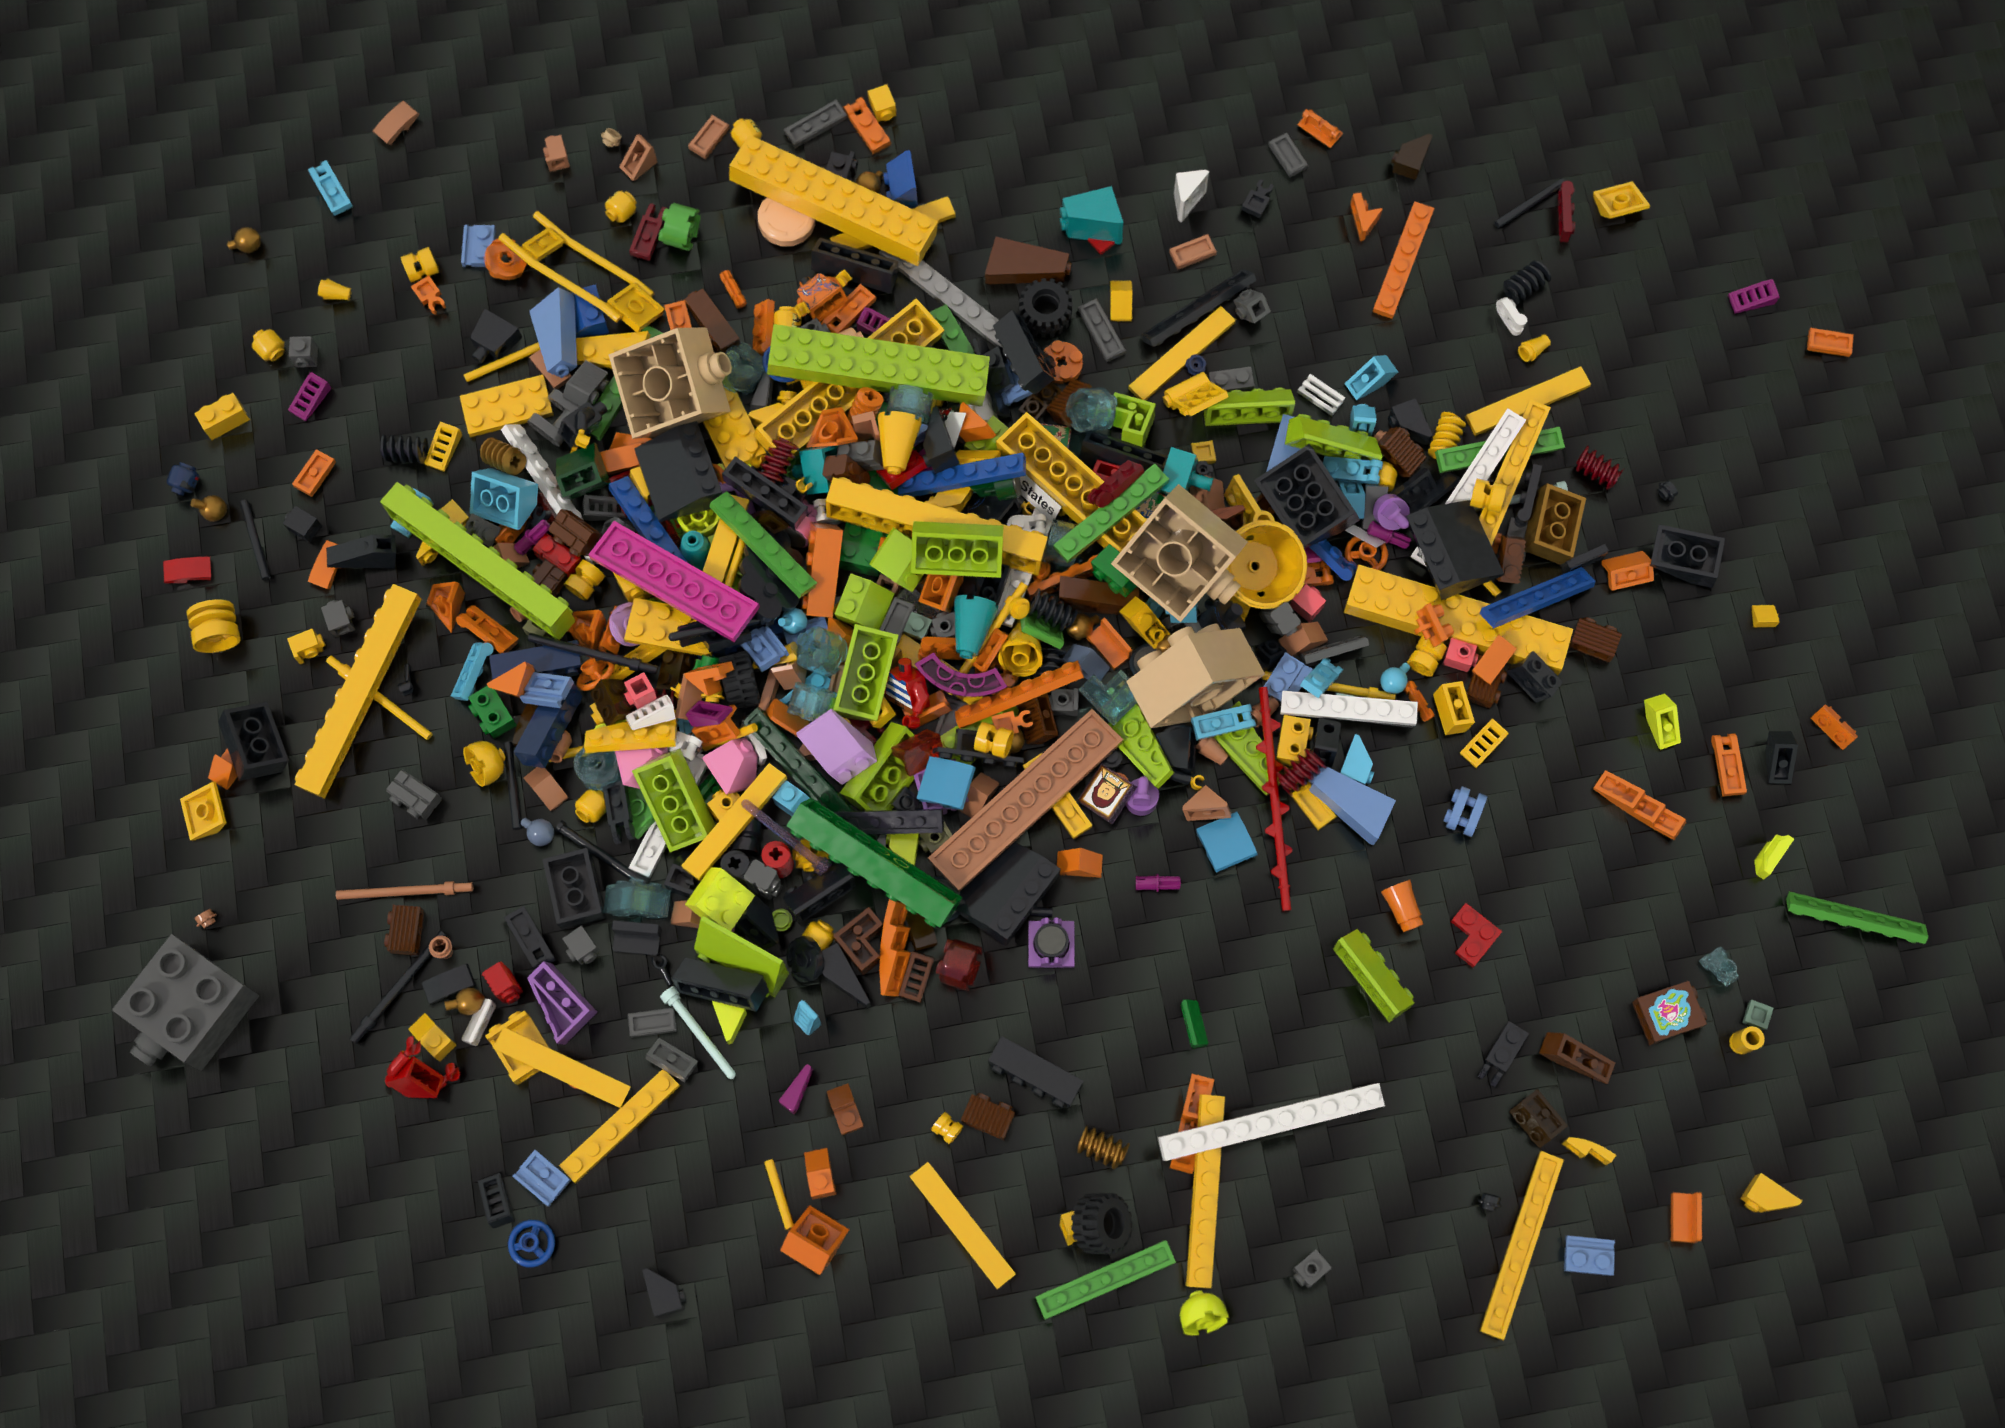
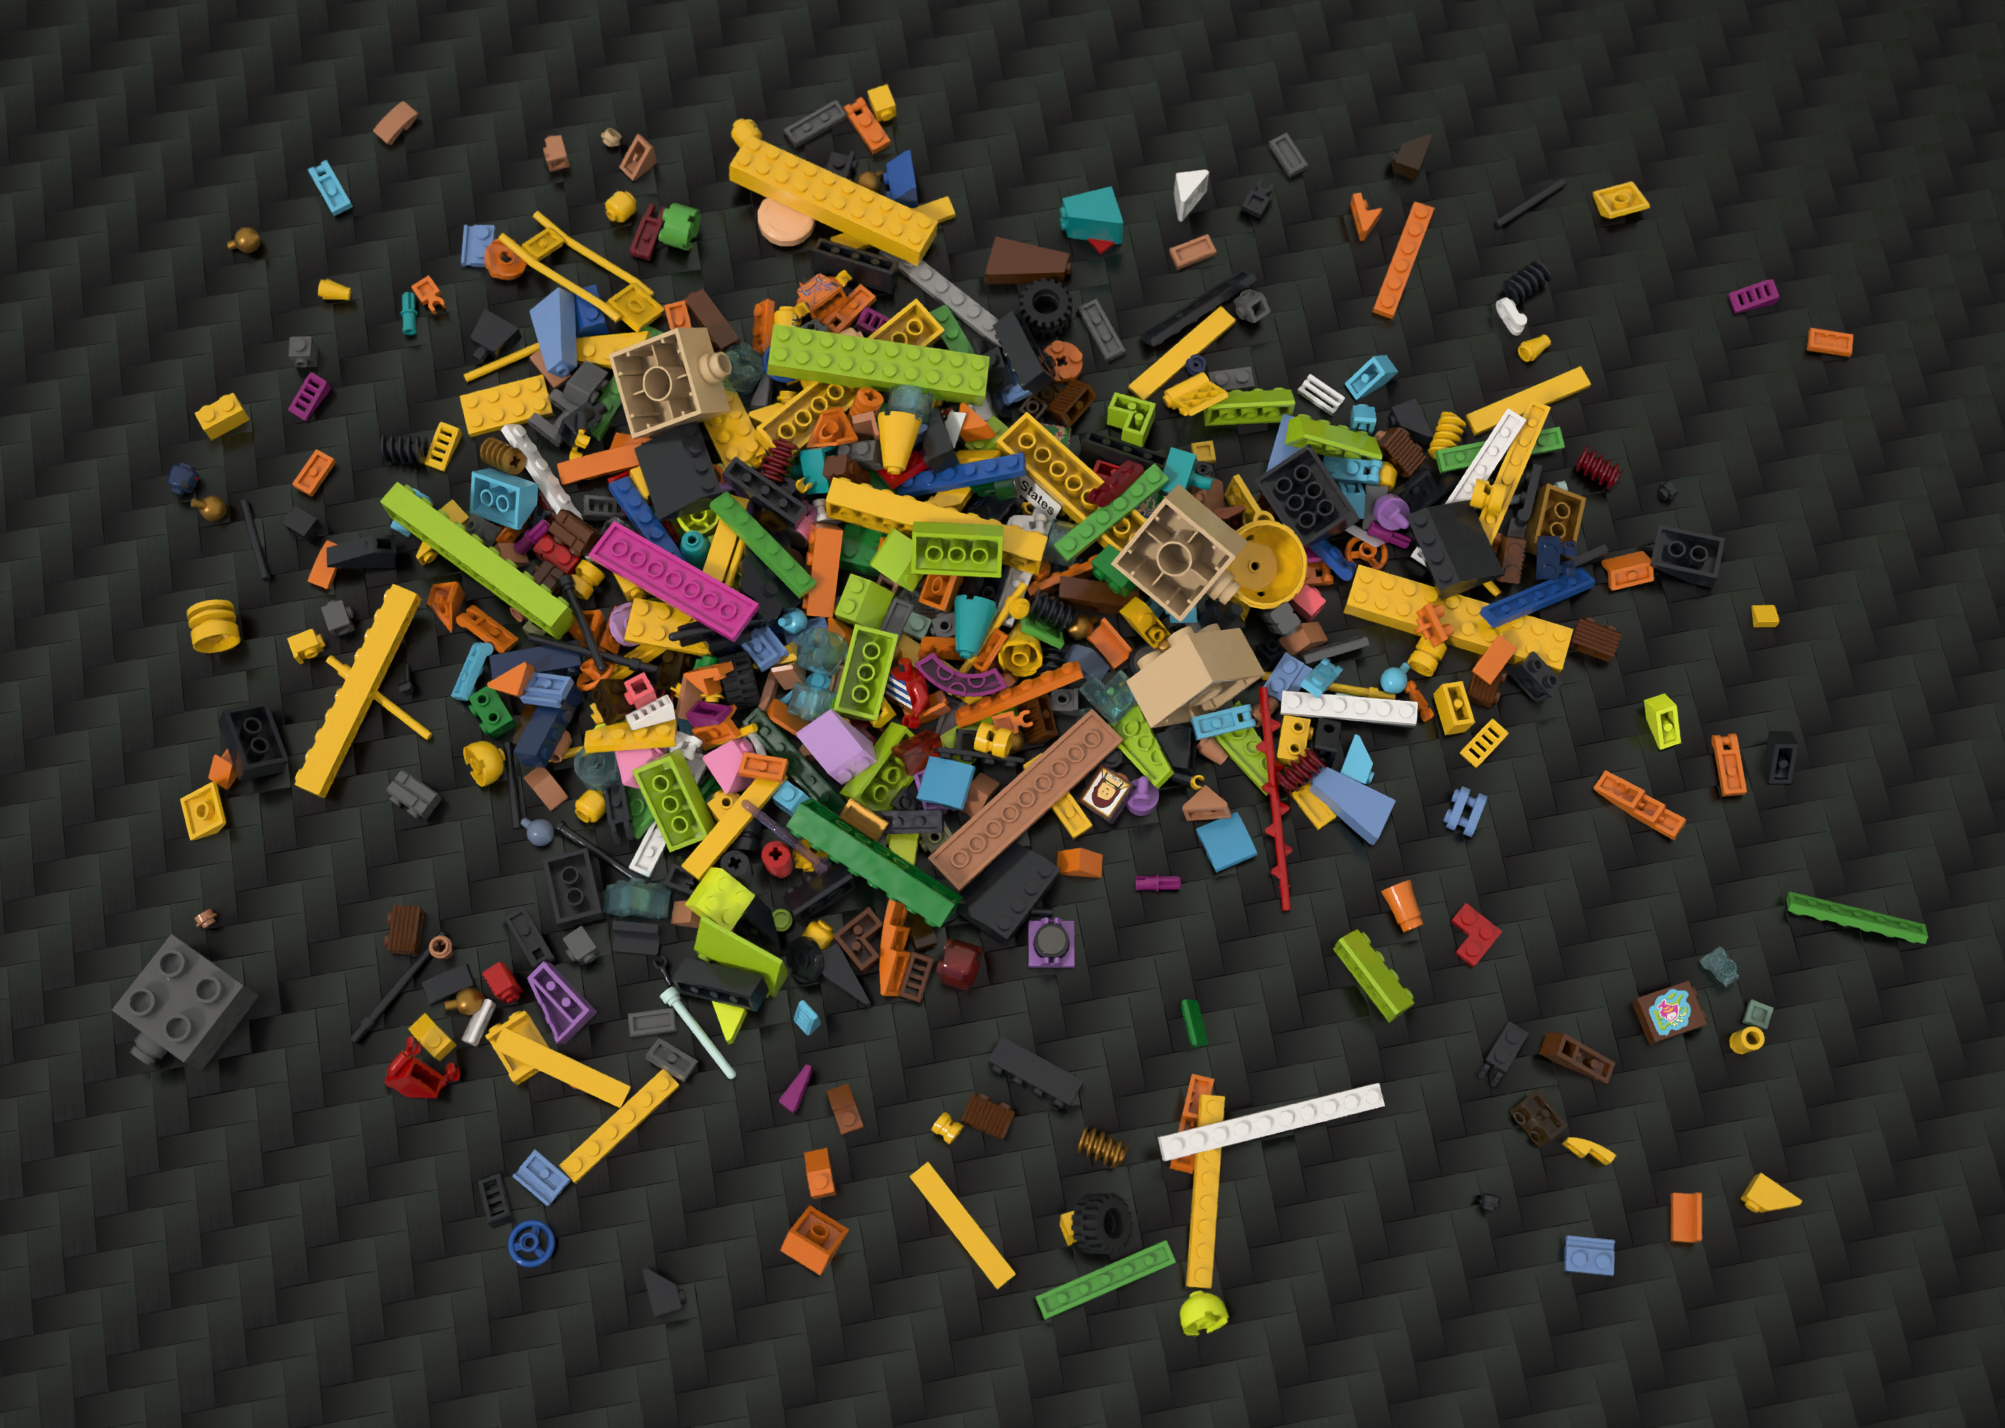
red slope [163,557,211,583] -> none
yellow head [252,329,285,361] -> none
nougat bar [336,881,473,900] -> none
yellow wheel [401,247,439,283] -> none
dark green slope [556,443,611,500] -> none
nougat tile [688,115,730,159] -> none
orange axle [720,270,747,309] -> none
dark grey brick [744,859,783,900] -> none
yellow bar [764,1159,794,1230] -> none
clear light blue brick [1066,387,1117,432] -> none
yellow slope [1110,281,1132,321] -> none
dark grey brick [1292,1250,1332,1288] -> none
orange hinge [1297,109,1343,148] -> none
coral brick [1442,638,1479,672] -> none
yellow plate [1480,1151,1563,1340] -> none
dark red hinge [1558,180,1575,242] -> none
neon yellow slope [1754,834,1794,880] -> none
orange hinge [1811,704,1858,750] -> none
none -> teal axle [400,292,418,335]
none -> black piece [556,575,606,672]
none -> orange plate [738,752,789,783]
none -> pearl gold tile [839,798,890,842]
none -> dark blue plate [1536,536,1577,580]

